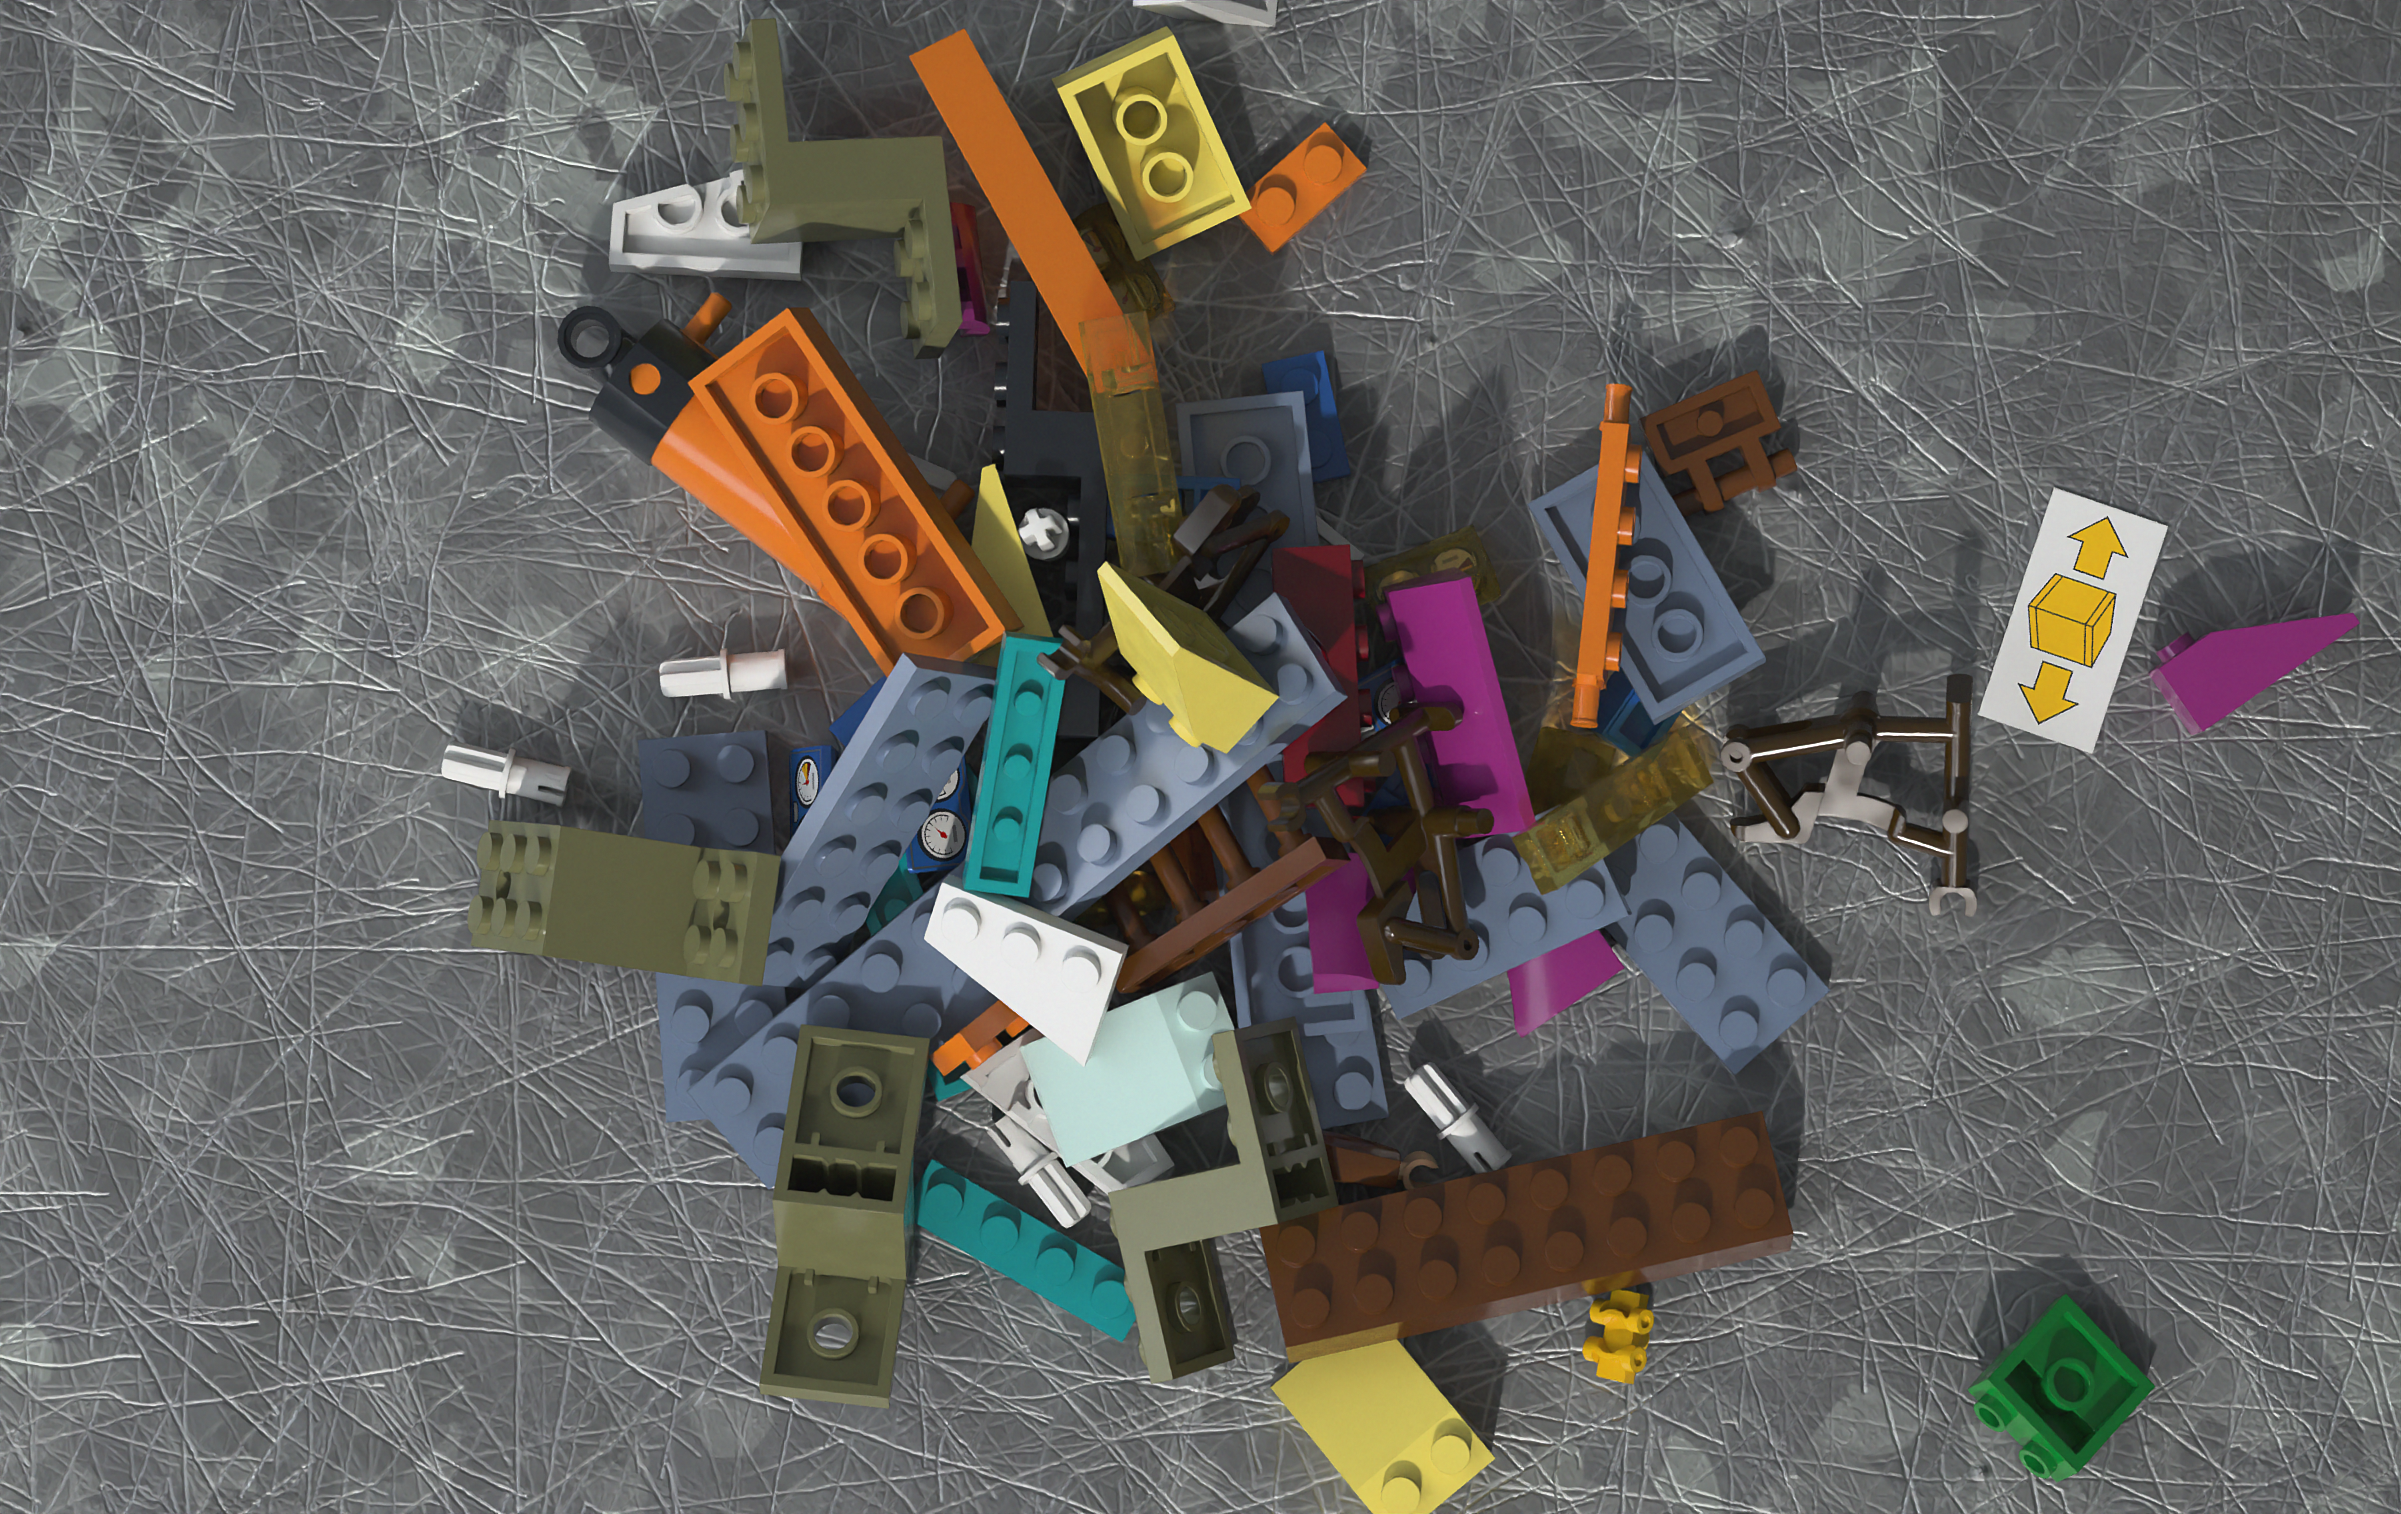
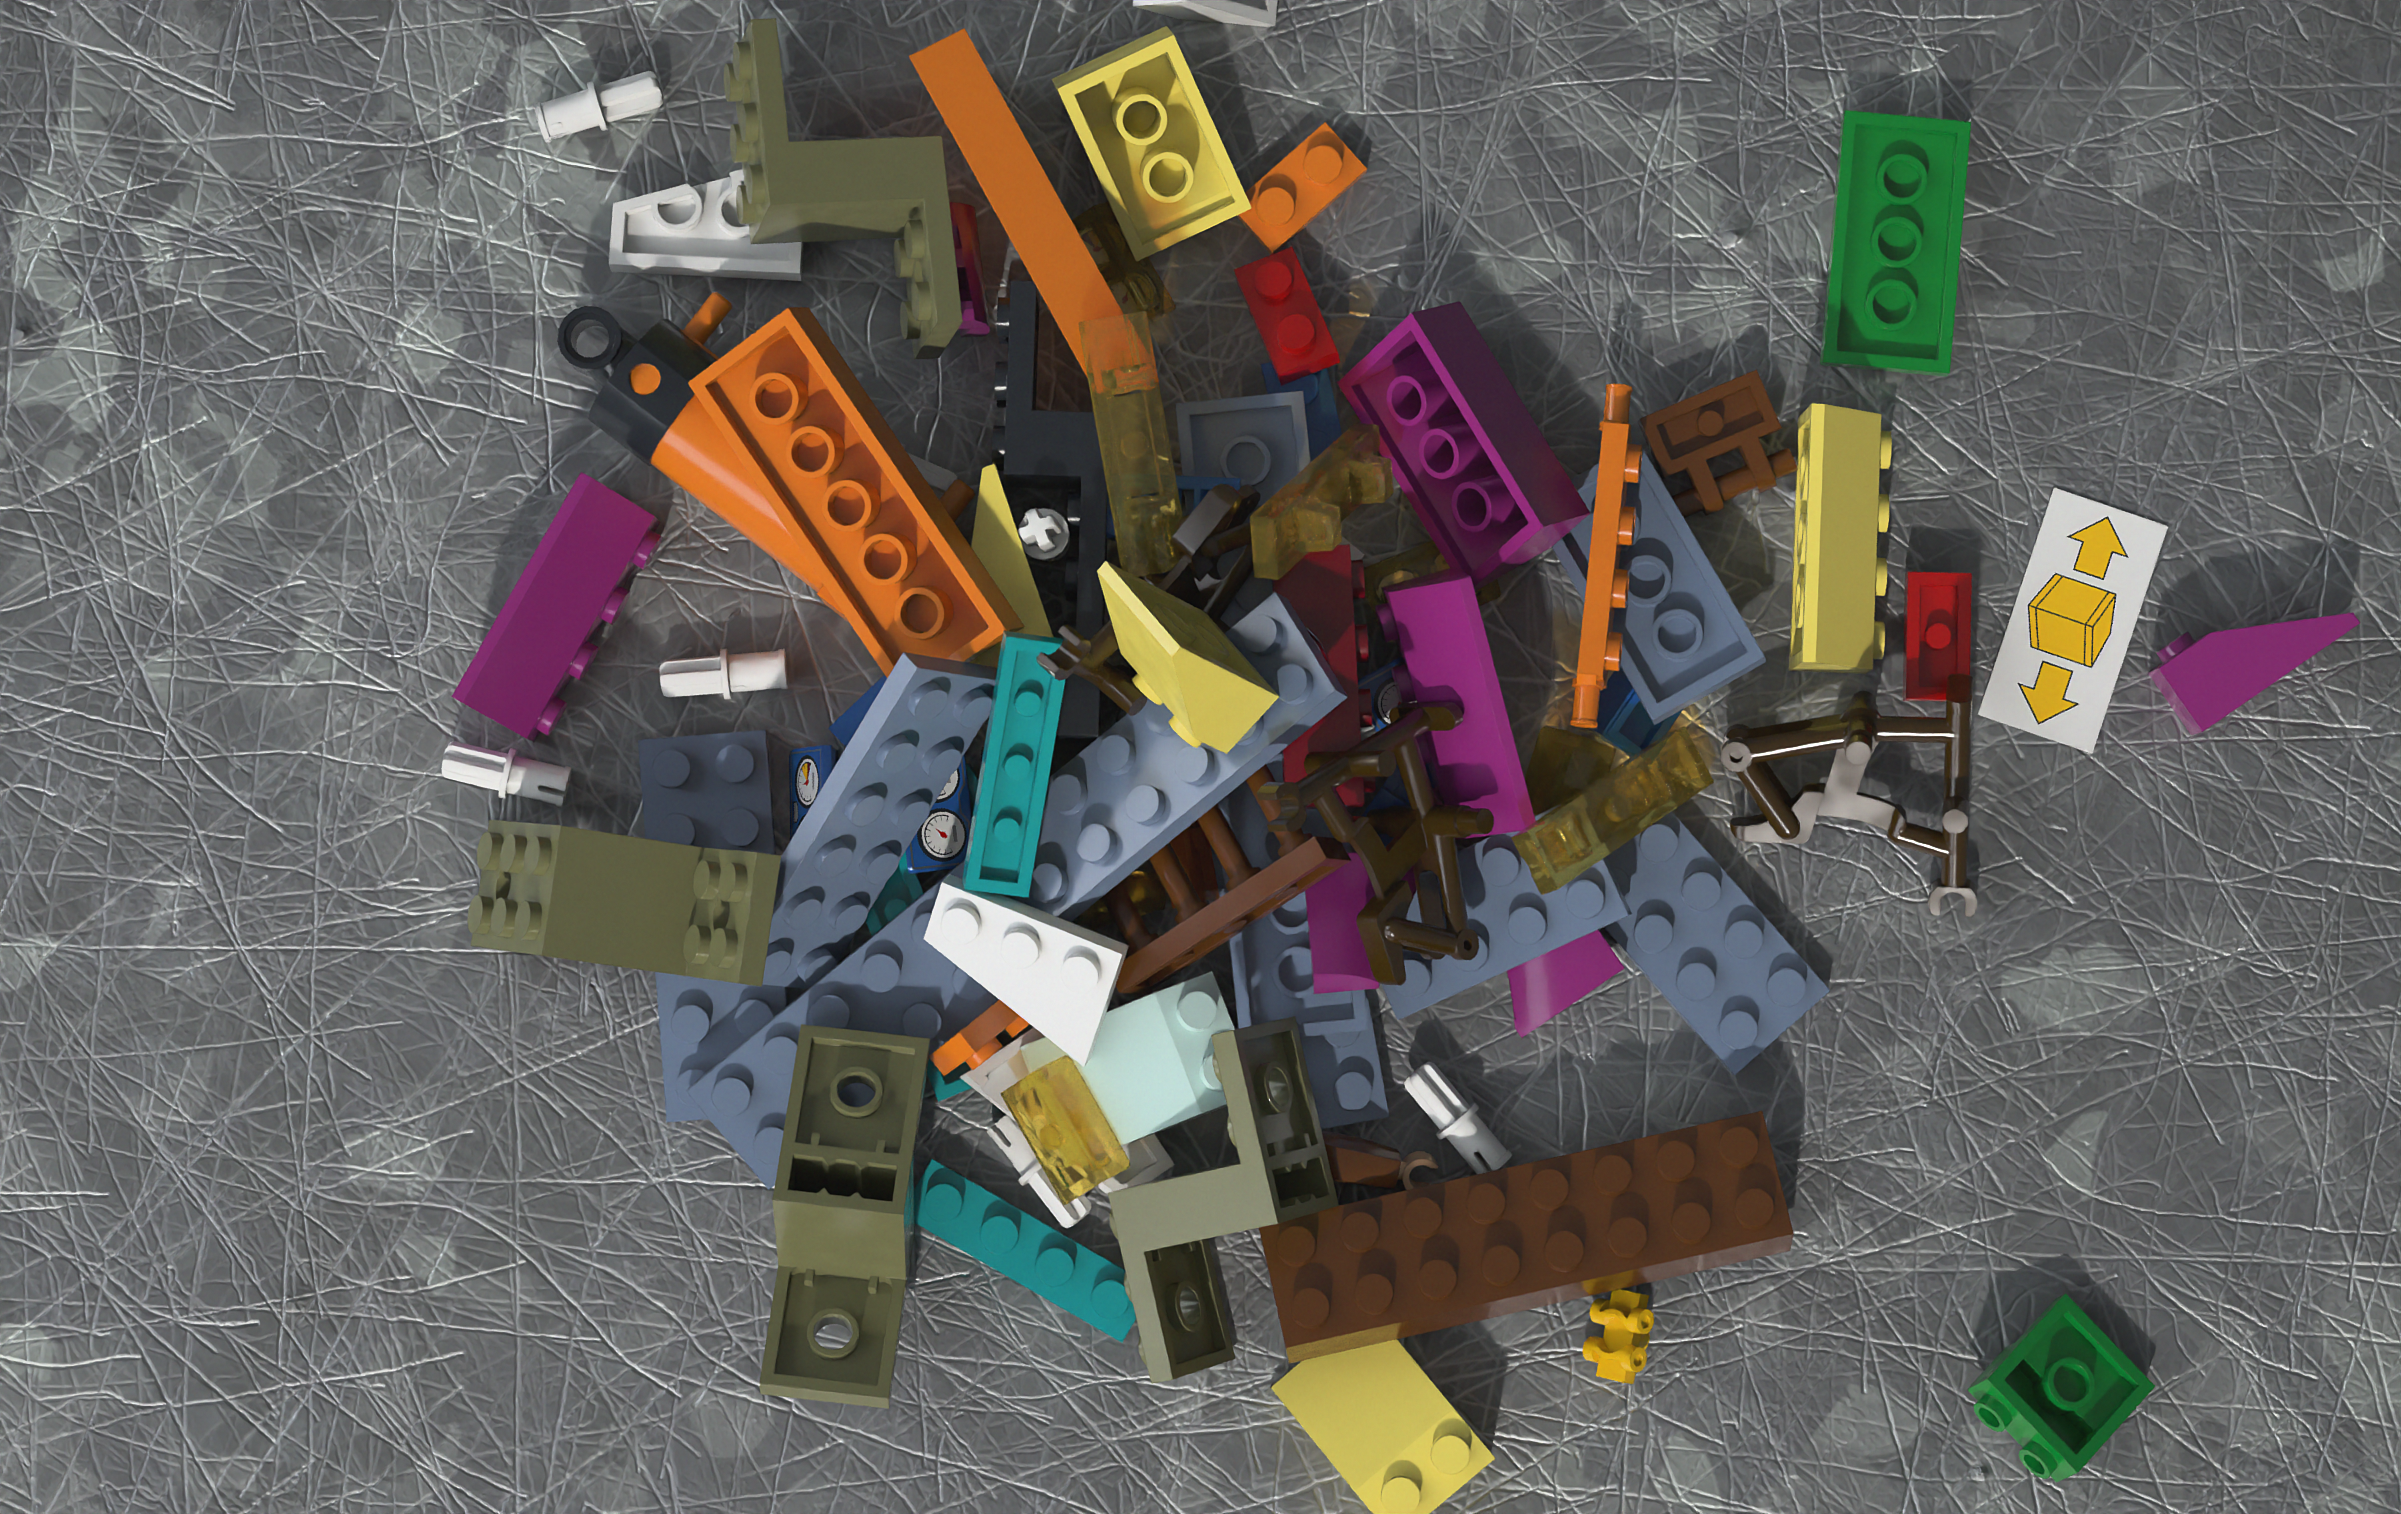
none -> magenta slope [451,472,663,742]
none -> white axle [534,71,663,143]
none -> clear yellow slope [1000,1055,1131,1206]
none -> red plate [1233,247,1340,386]
none -> clear yellow hinge [1250,423,1394,580]
none -> magenta slope [1337,301,1590,591]
none -> light yellow slope [1789,403,1892,674]
none -> green plate [1820,110,1971,377]
none -> red plate [1903,572,1972,702]

